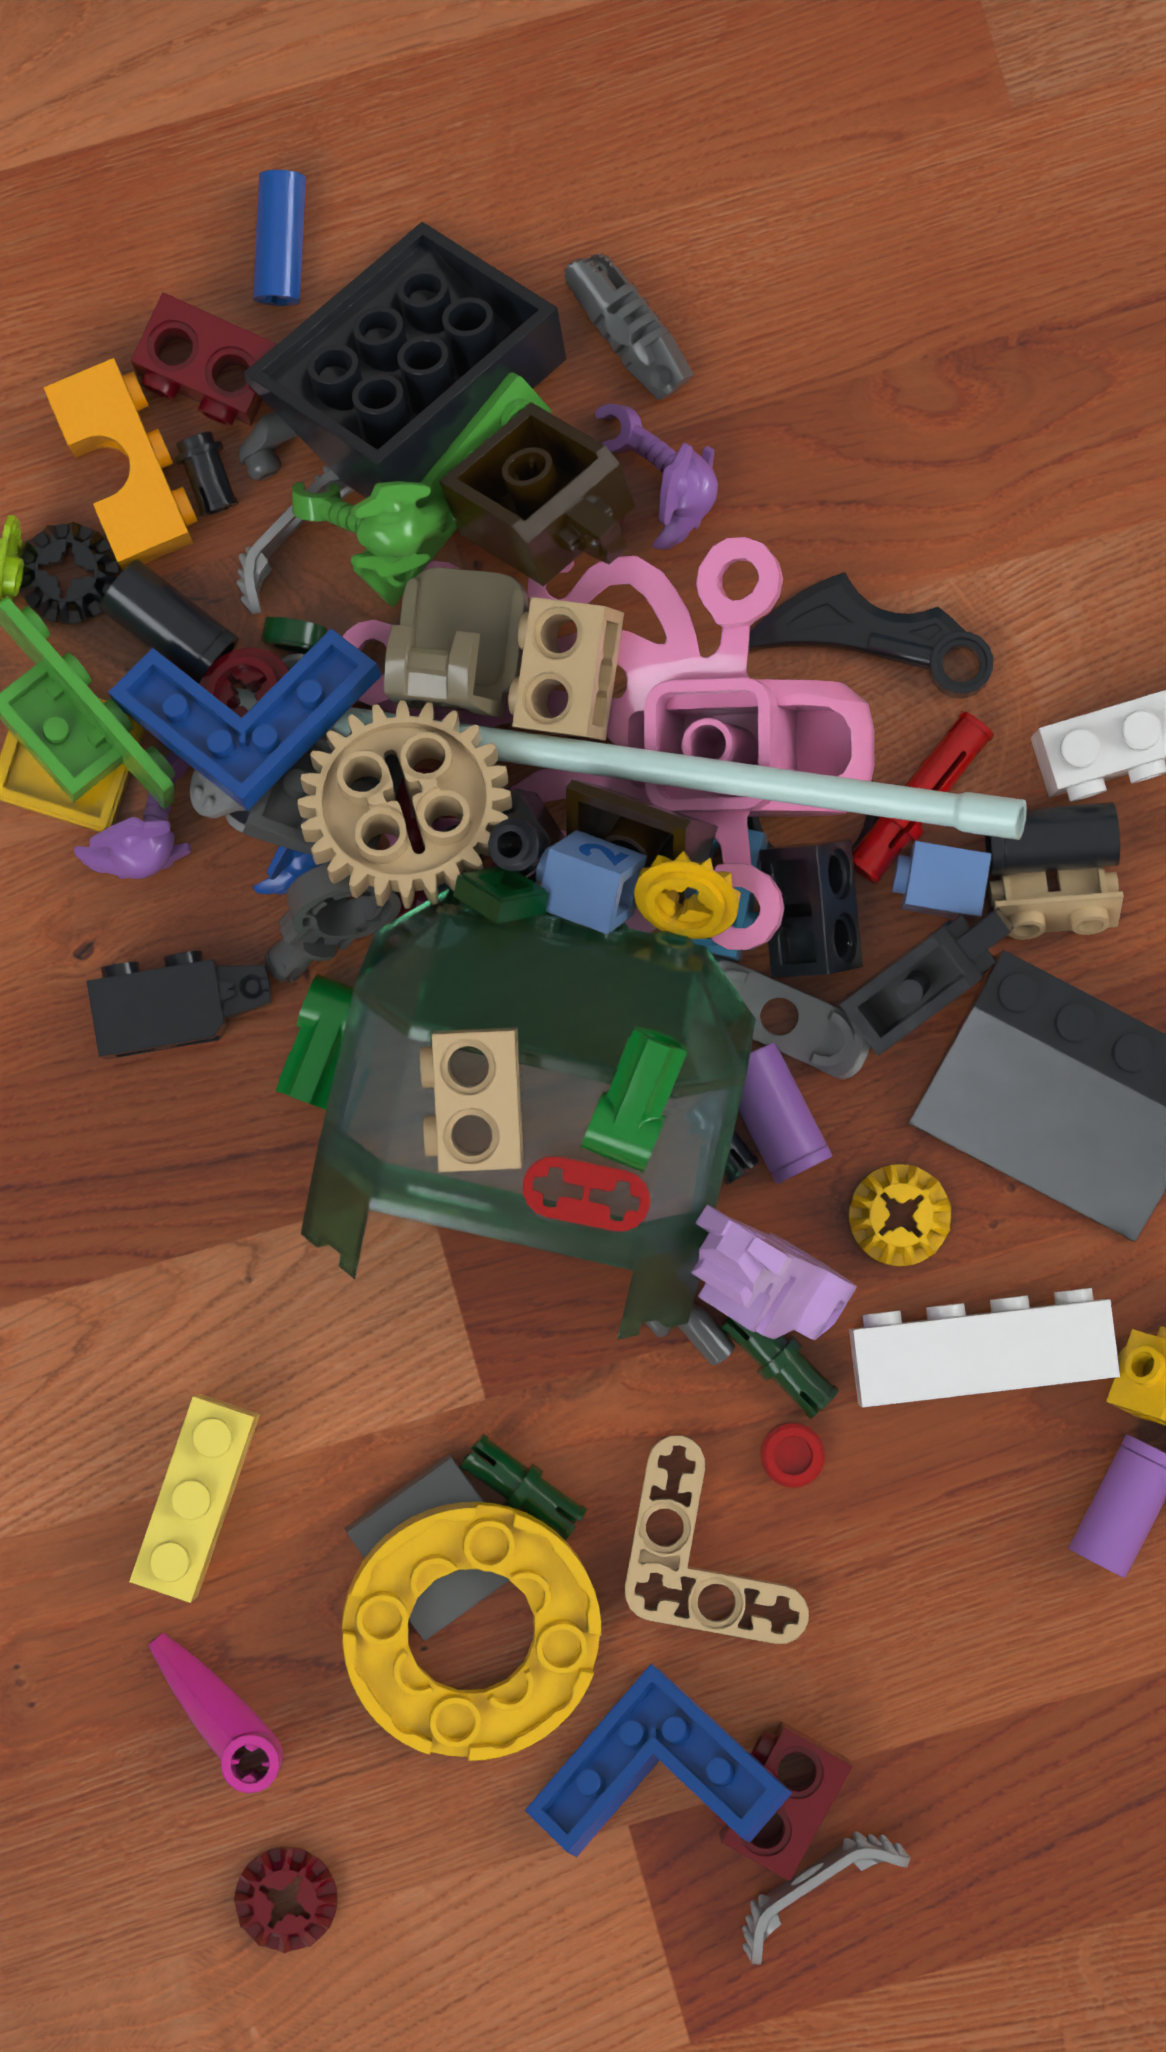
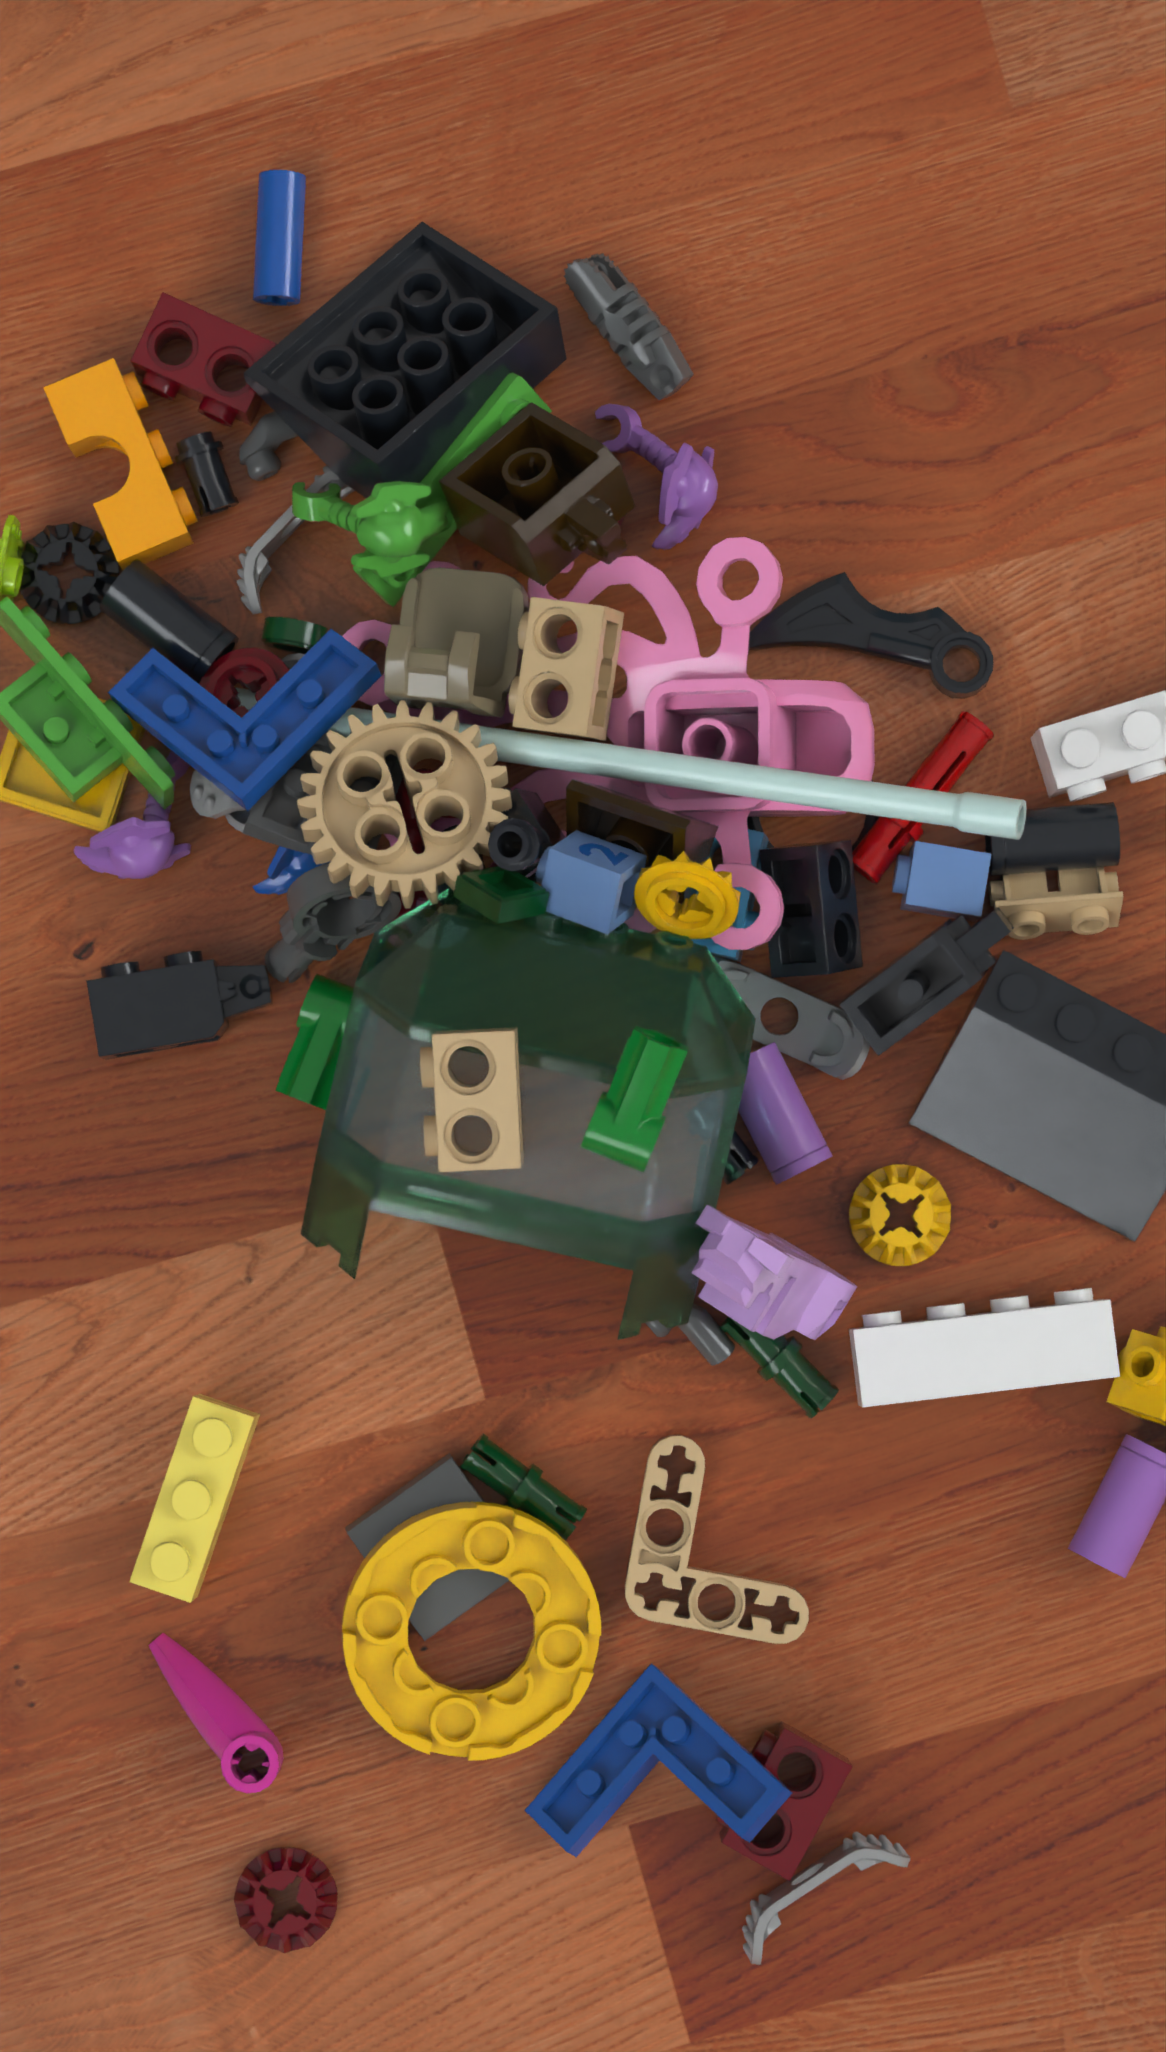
red beam [523,1157,650,1232] -> none
red tile [760,1422,825,1488] -> none

